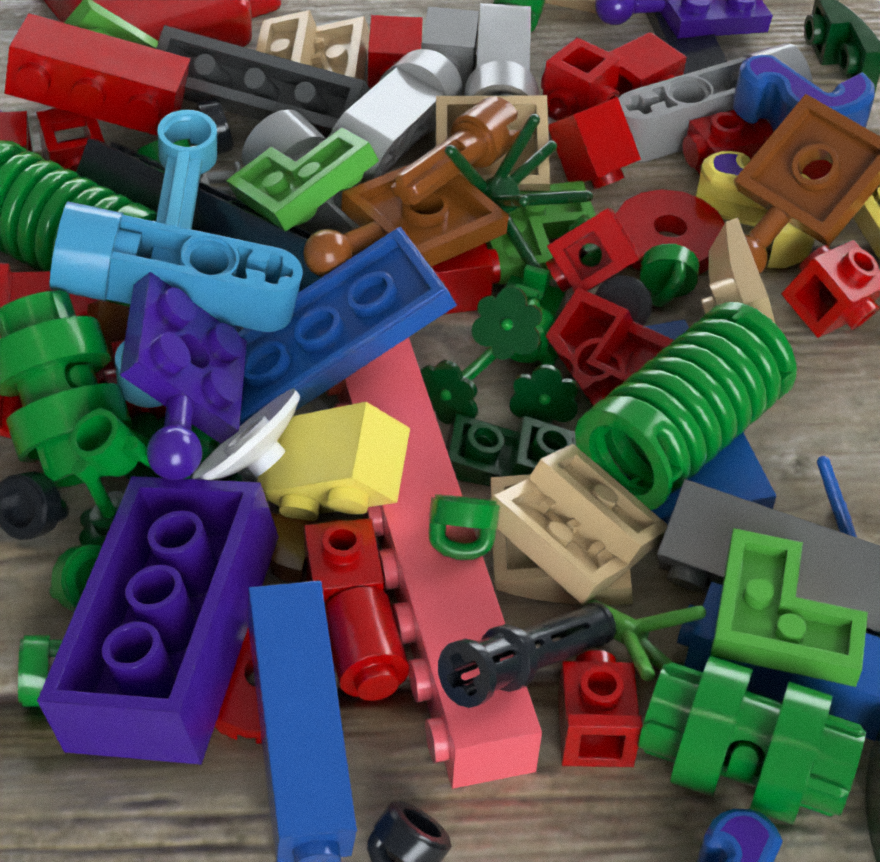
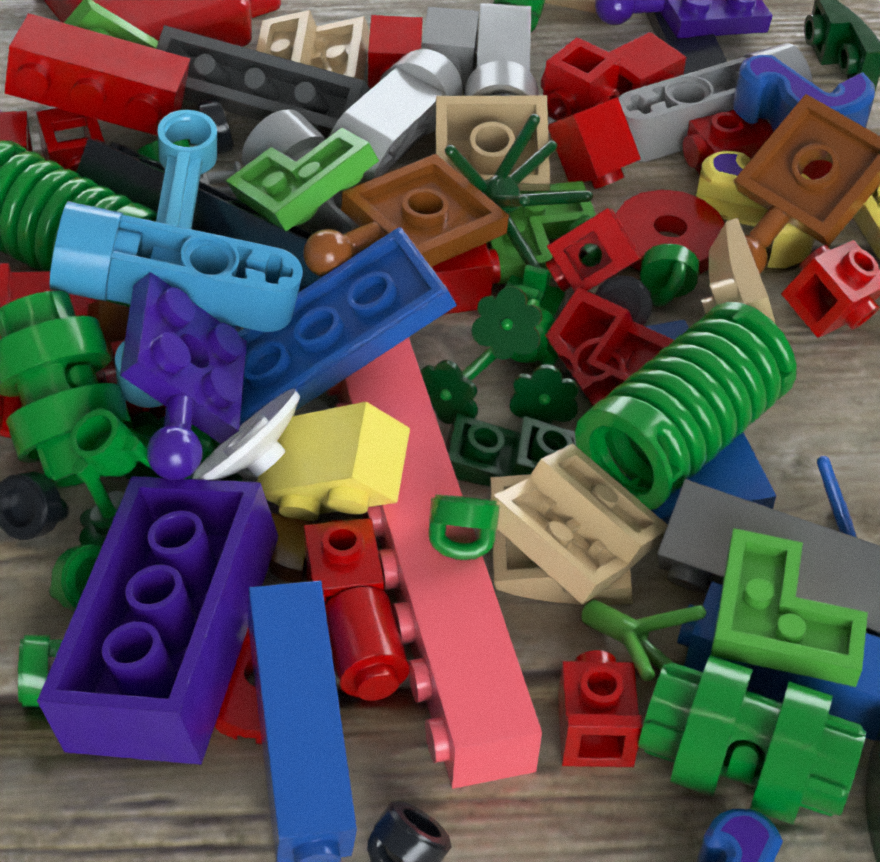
dark orange piece [391,96,521,206] -> none
black pin [438,602,616,708] -> none

